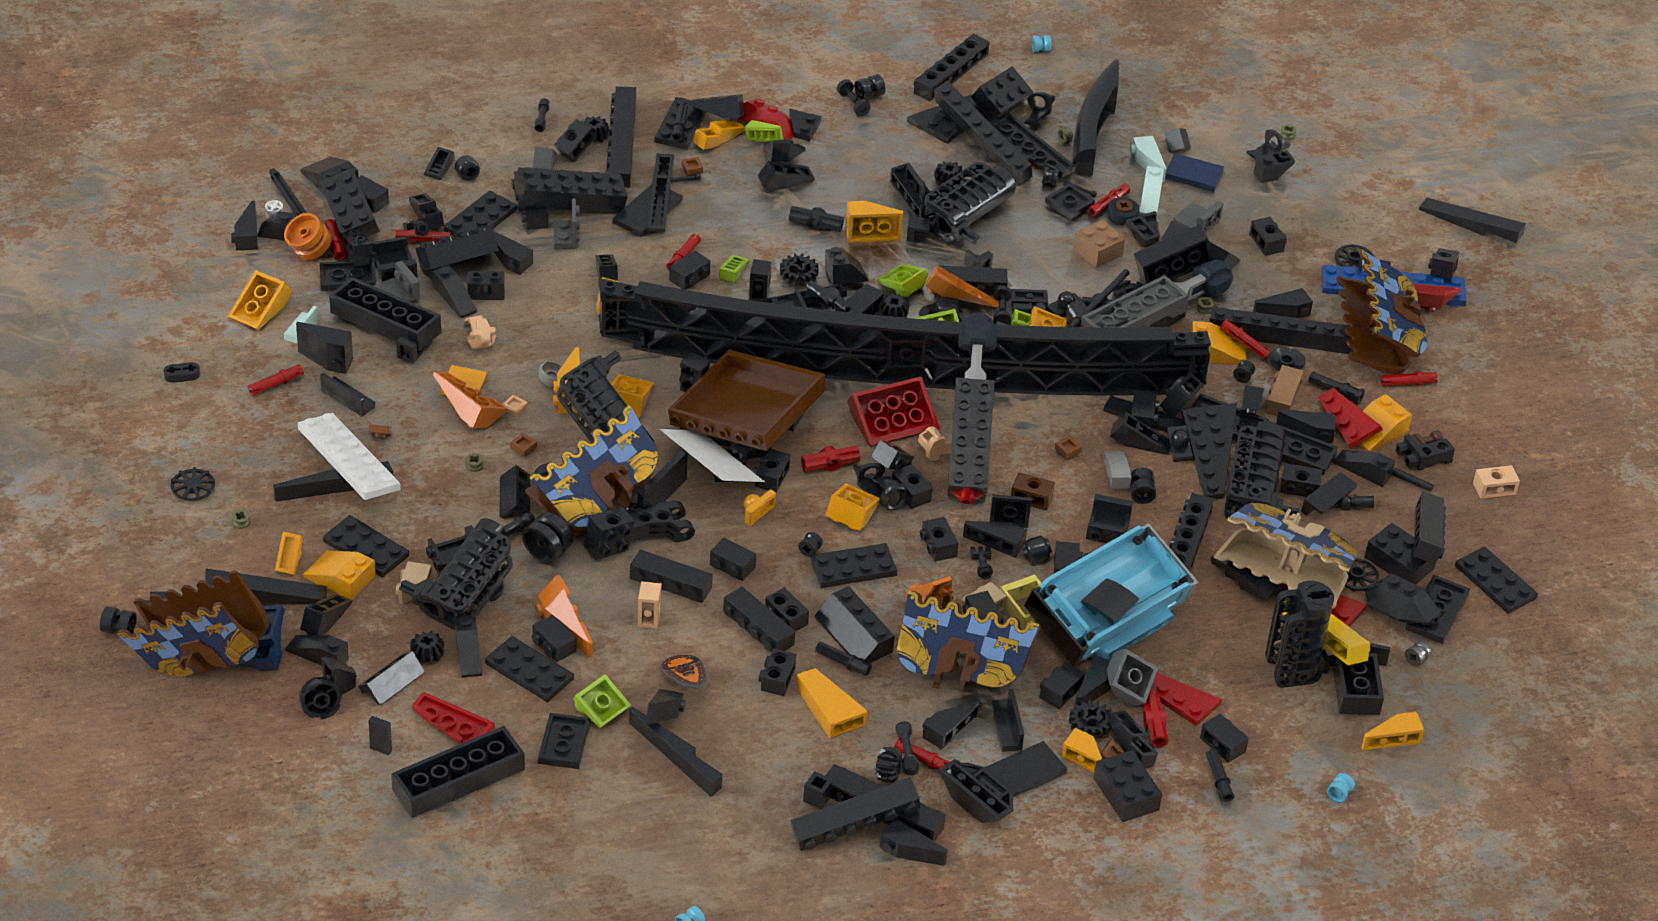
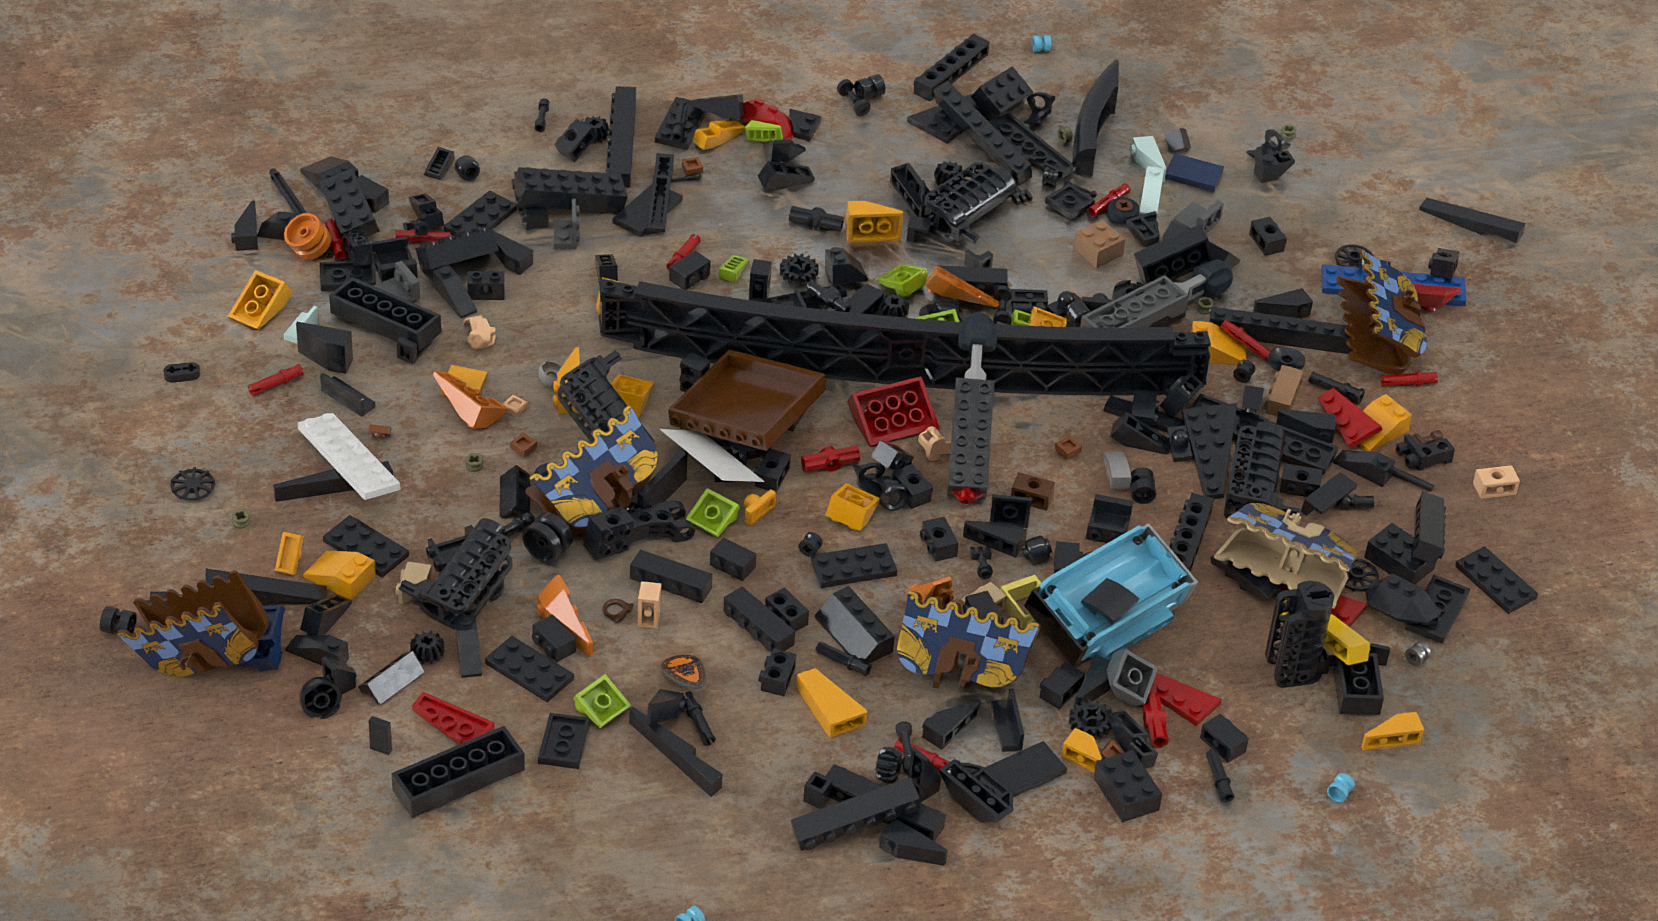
white wheel [265,200,283,219] -> none
dark grey slope [533,147,557,170] -> none
black bar [1068,269,1130,327] -> none
none -> reddish brown piece [603,599,634,622]
none -> black pin [683,691,716,746]
none -> lime slope [686,488,740,537]
none -> black slope [908,747,941,802]
none -> black hinge [1010,173,1033,205]

